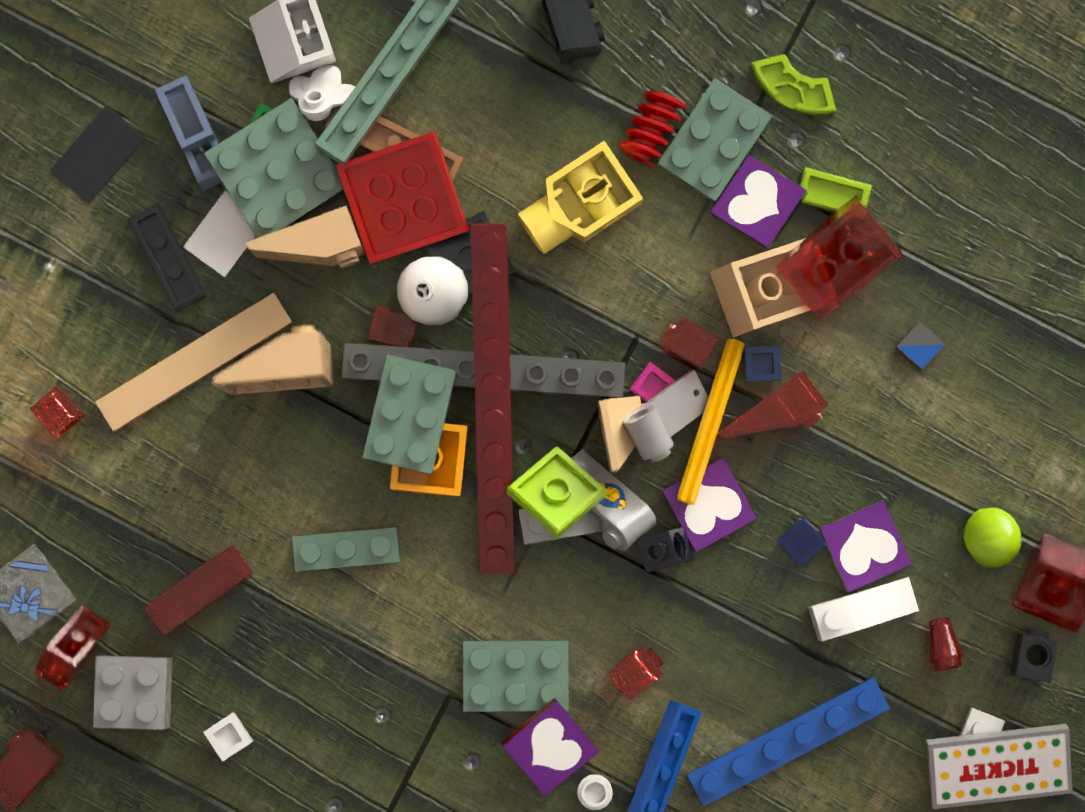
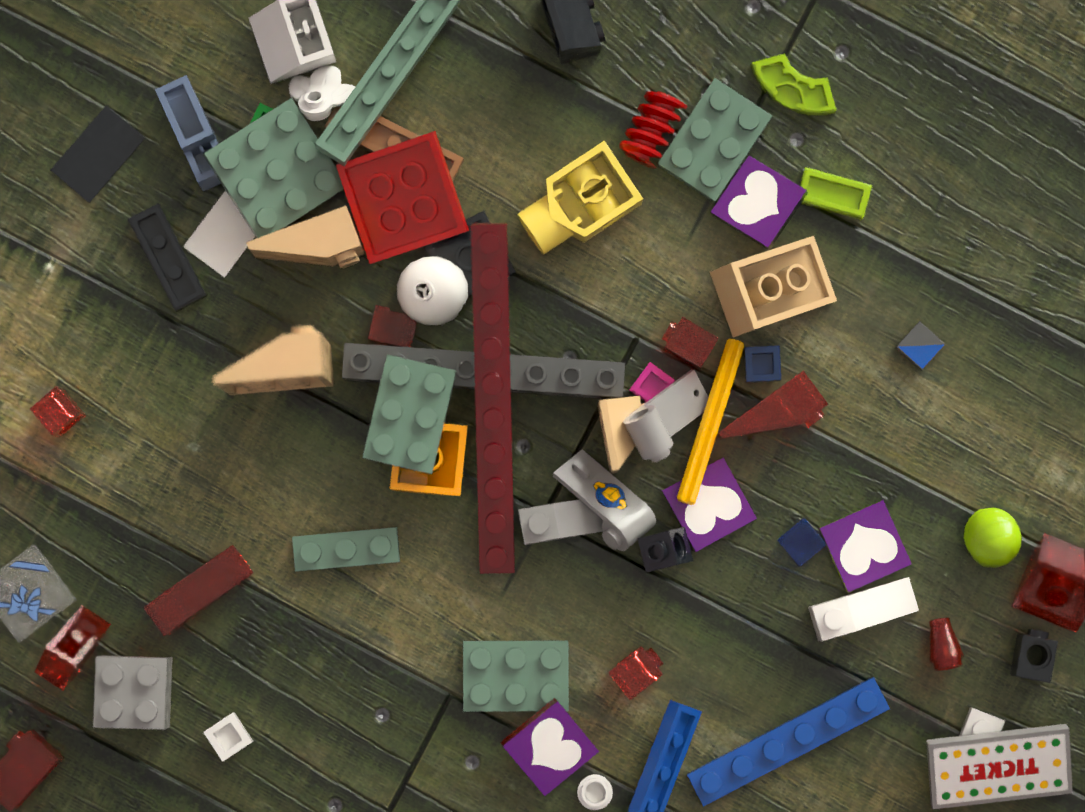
tan tile [95,293,293,432] -> none
lime tile [507,446,607,538] -> none
clear red slope [776,195,903,320] -> none

